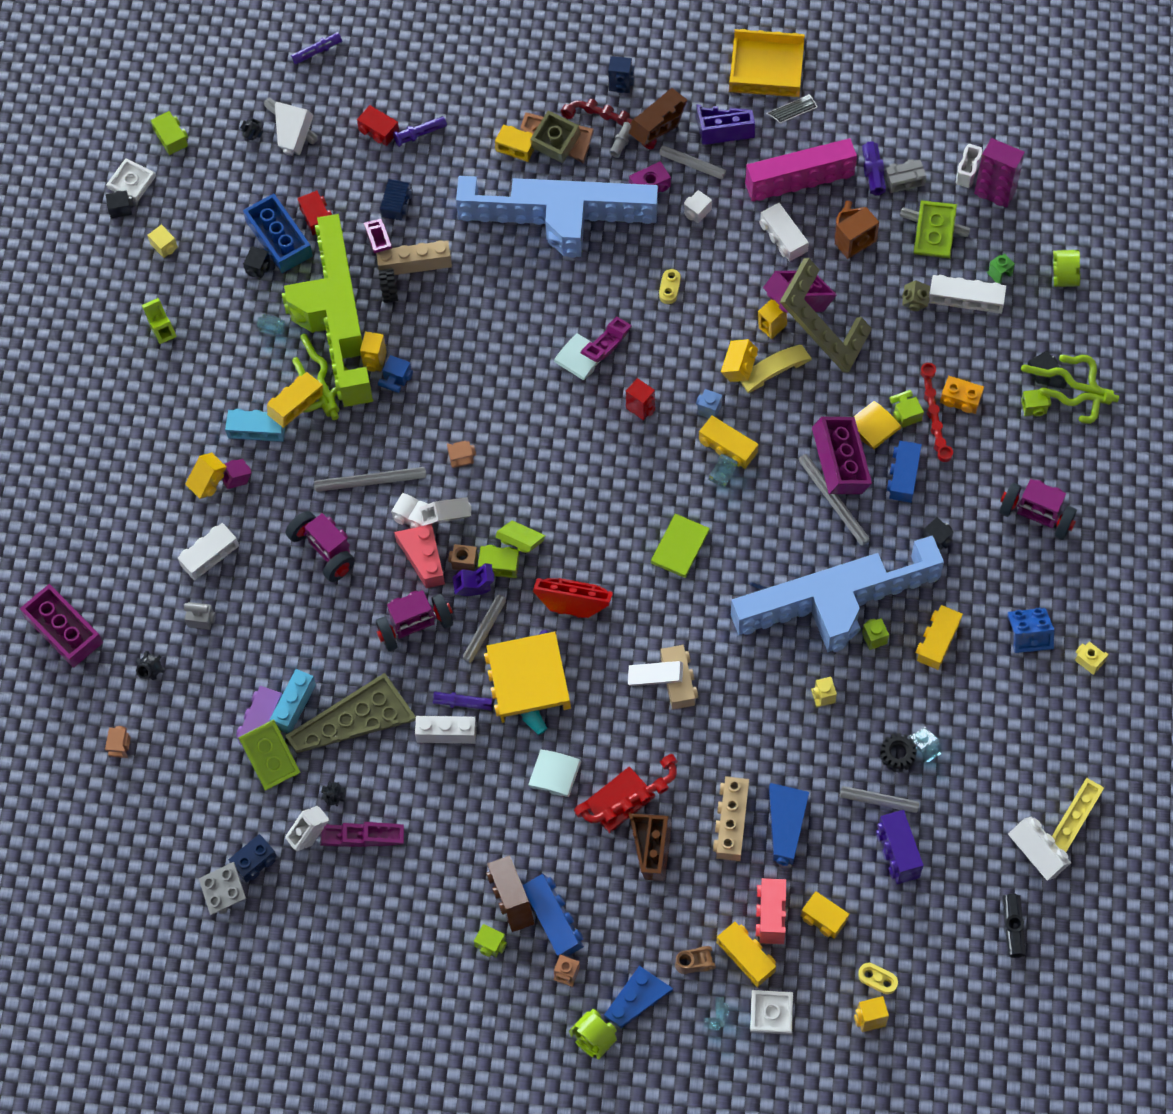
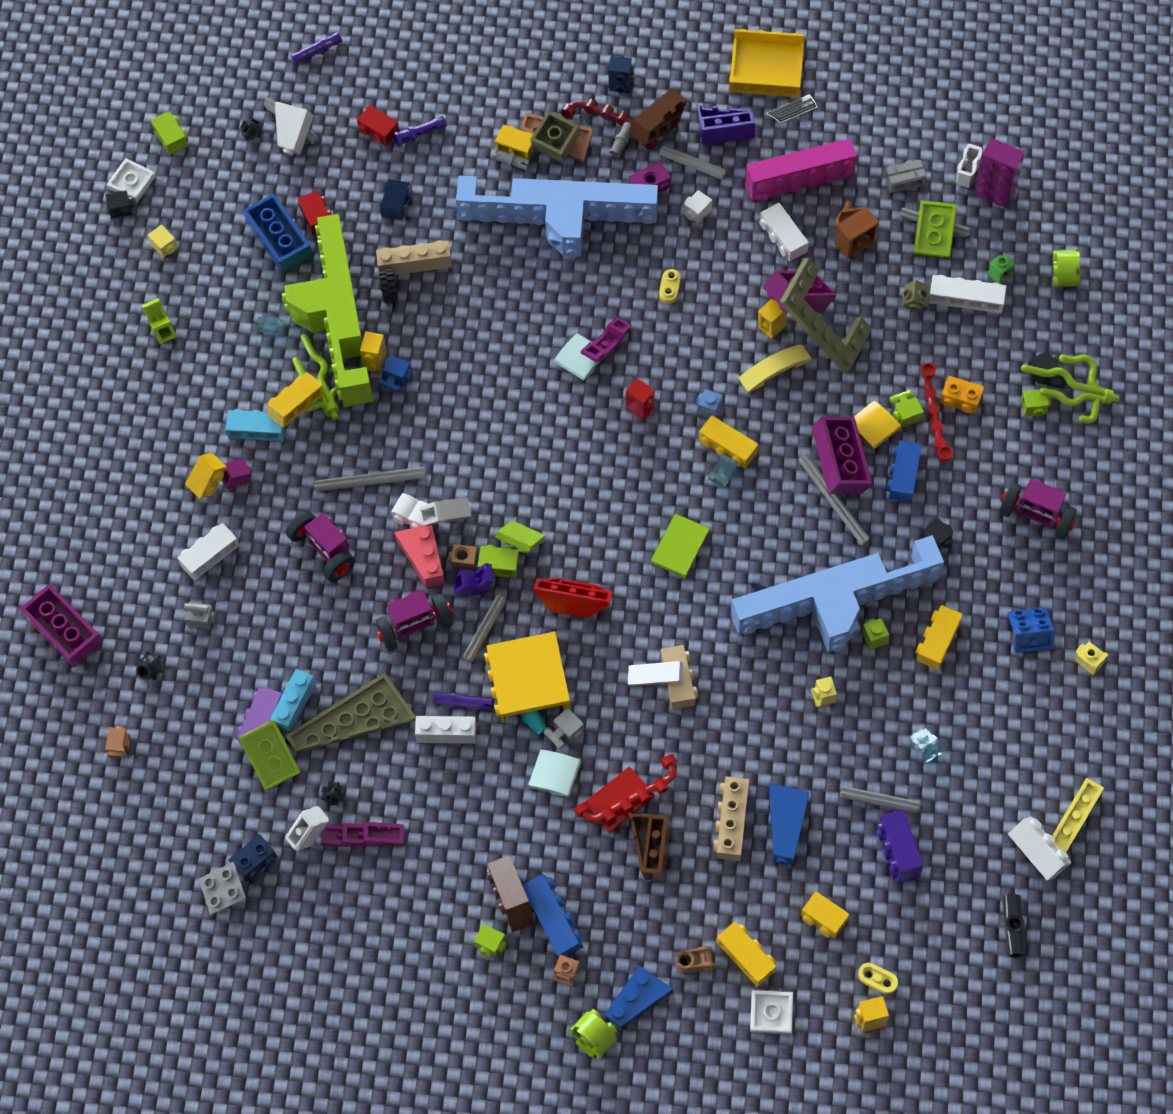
black brick [243,246,271,278] -> none
slope [364,219,392,253] -> none
nougat window [447,441,476,468] -> none
clear light blue bracket [704,997,728,1030] -> none
yellow brick [721,339,758,382] -> none
coral wedge [756,878,786,944] -> none
dark purple piece [862,141,886,196] -> none
black tyre [880,733,917,772] -> none
none -> light grey pin [493,149,530,171]
none -> light grey brick [543,708,584,749]

